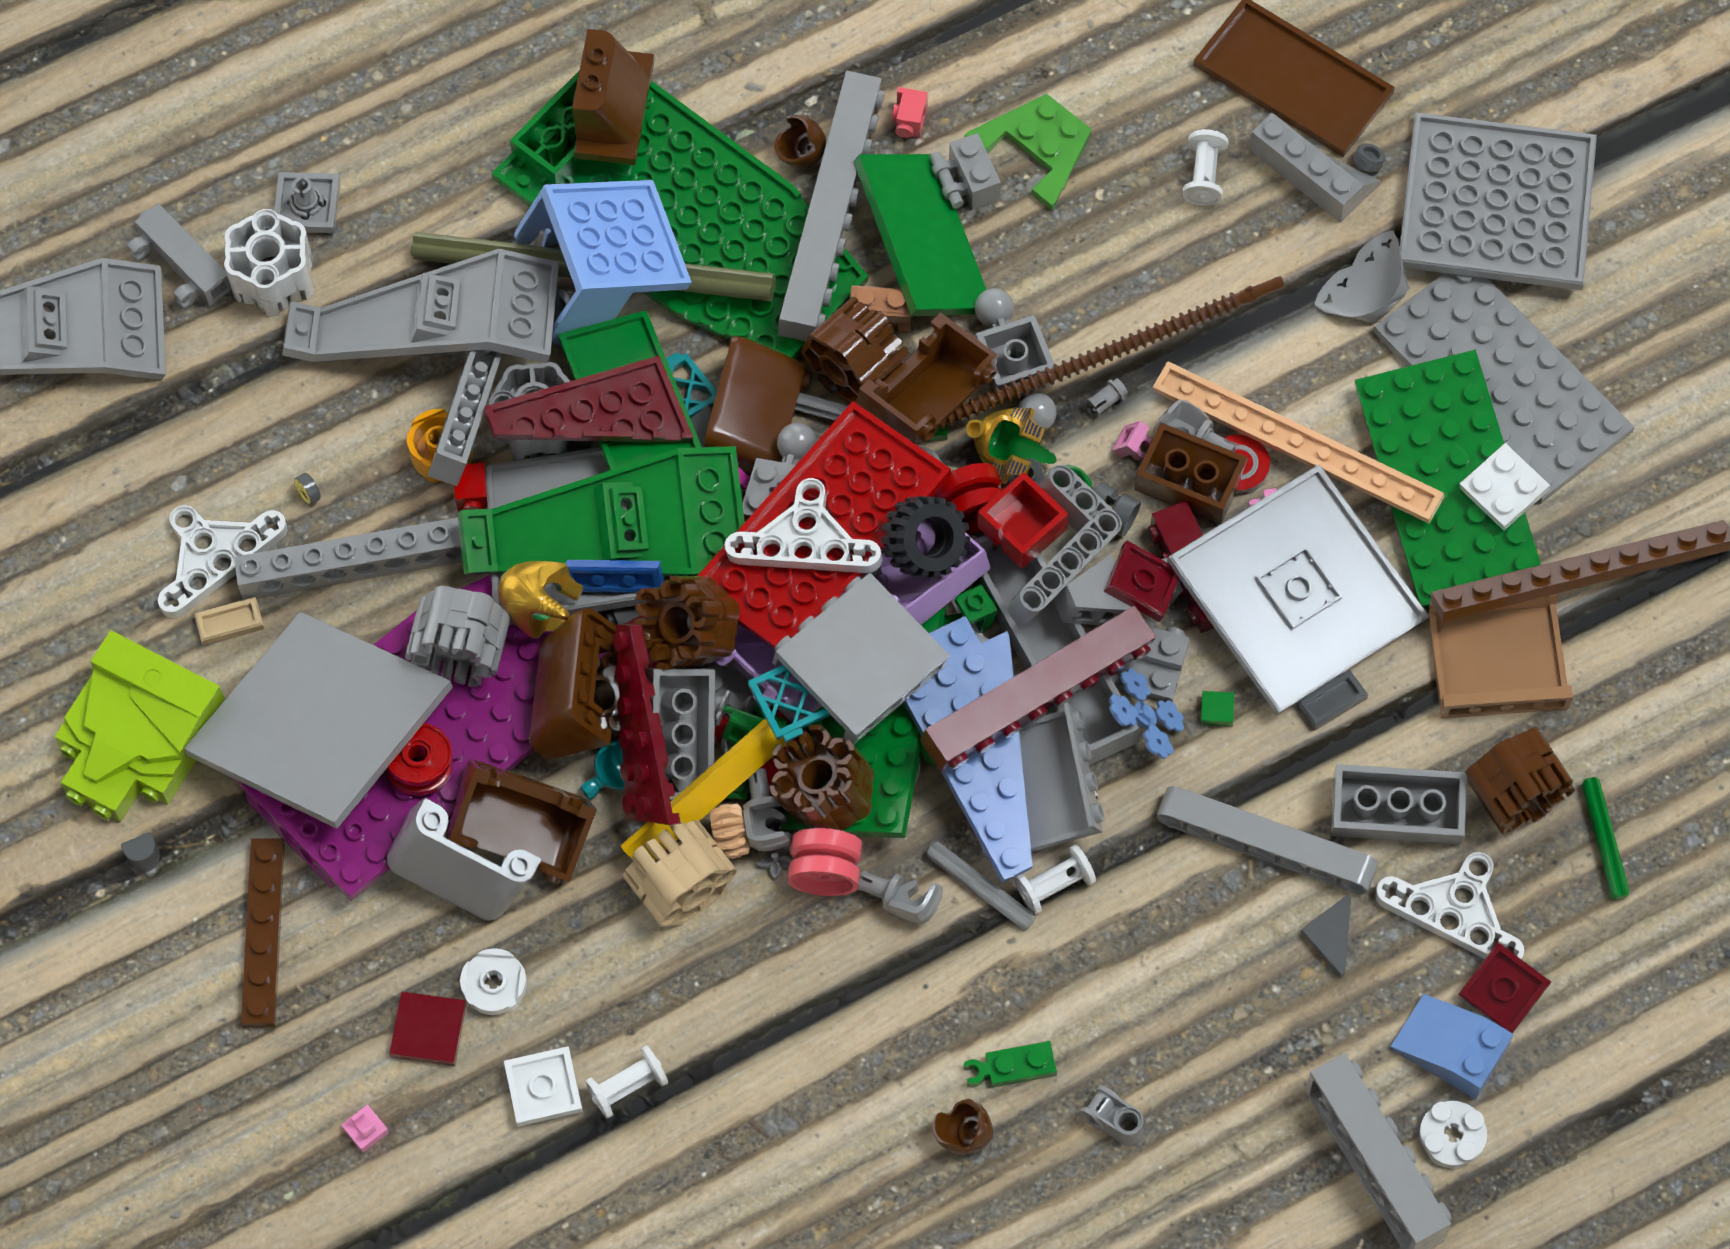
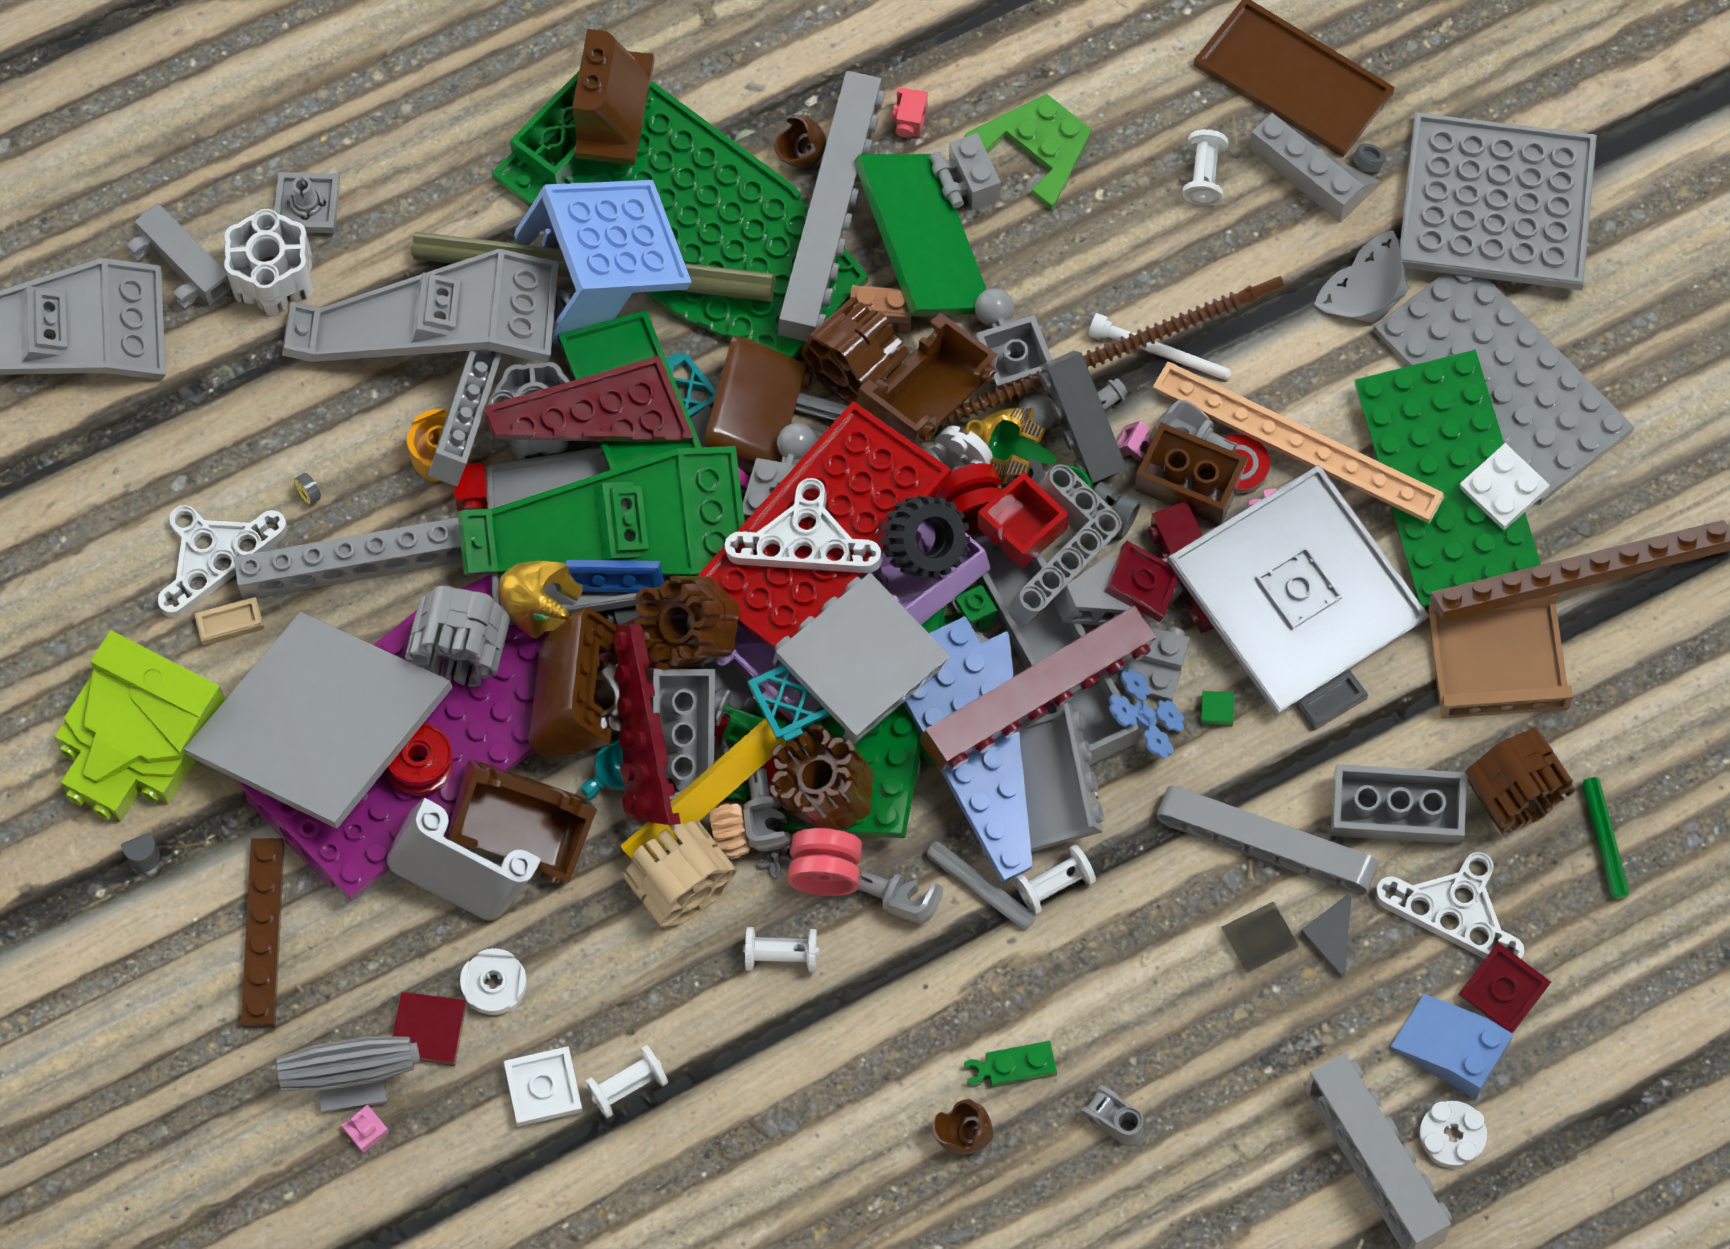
none -> light grey plate [276,1036,420,1113]
none -> white hose [743,927,820,973]
none -> white plate [931,426,993,471]
none -> dark grey brick [1040,351,1127,483]
none -> white piece [1088,313,1232,380]
none -> clear smoke piece [1221,902,1299,973]

